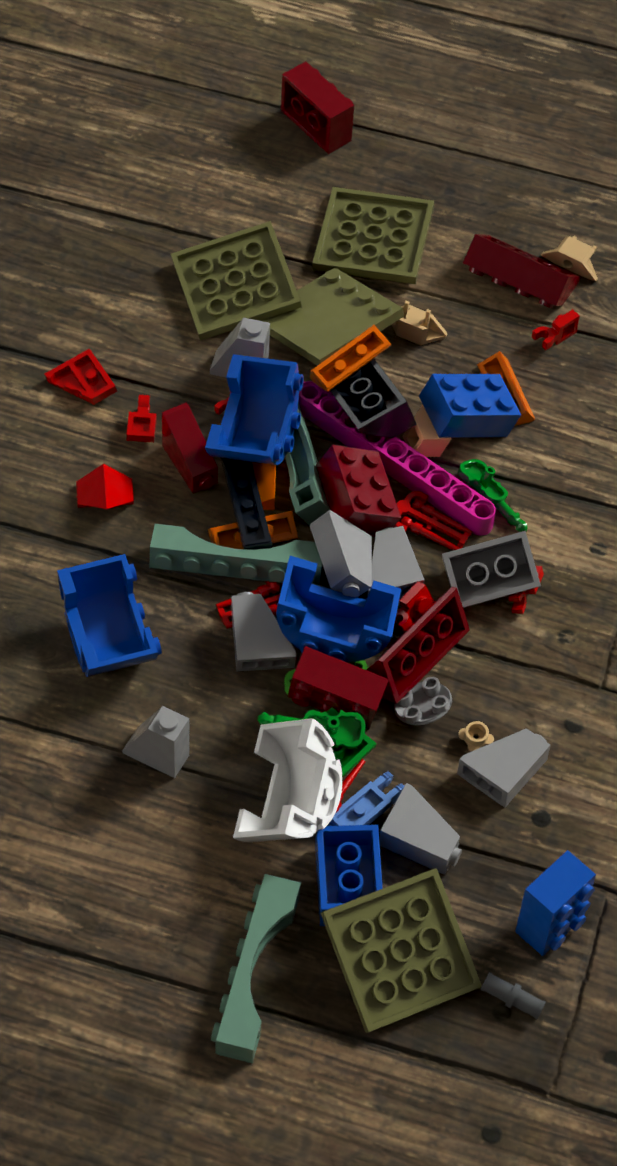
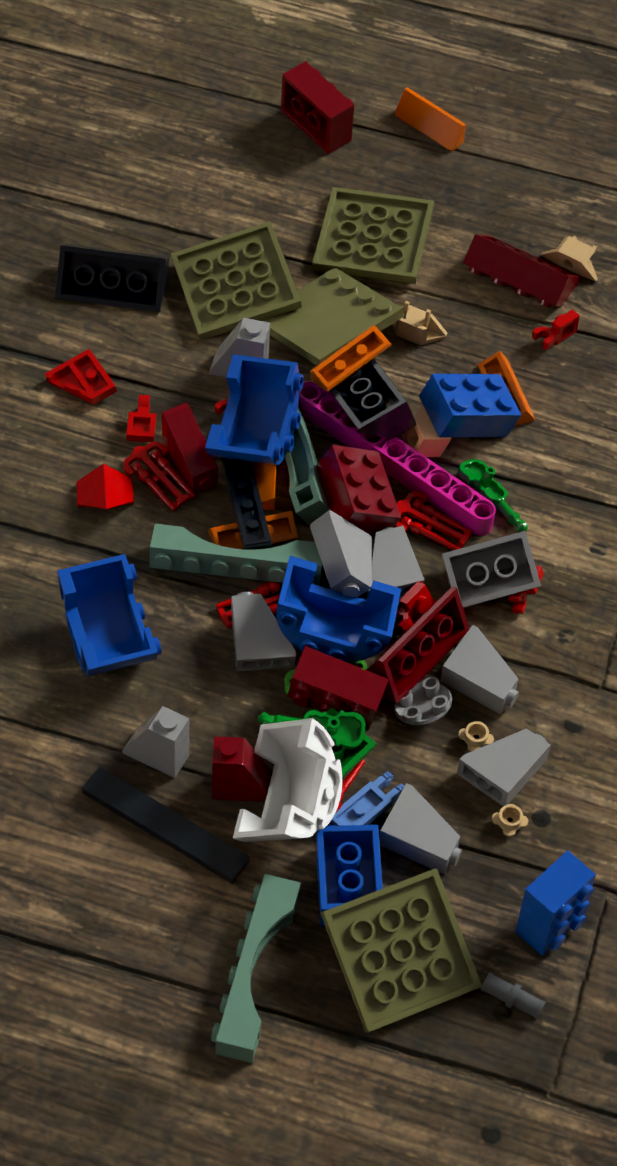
none -> black slope [55,243,170,312]
none -> black tile [82,766,250,884]
none -> red piece [123,442,196,511]
none -> dark red slope [212,736,273,802]
none -> orange slope [395,88,466,151]
none -> light grey slope [440,625,519,715]
none -> tan plate [492,804,528,837]

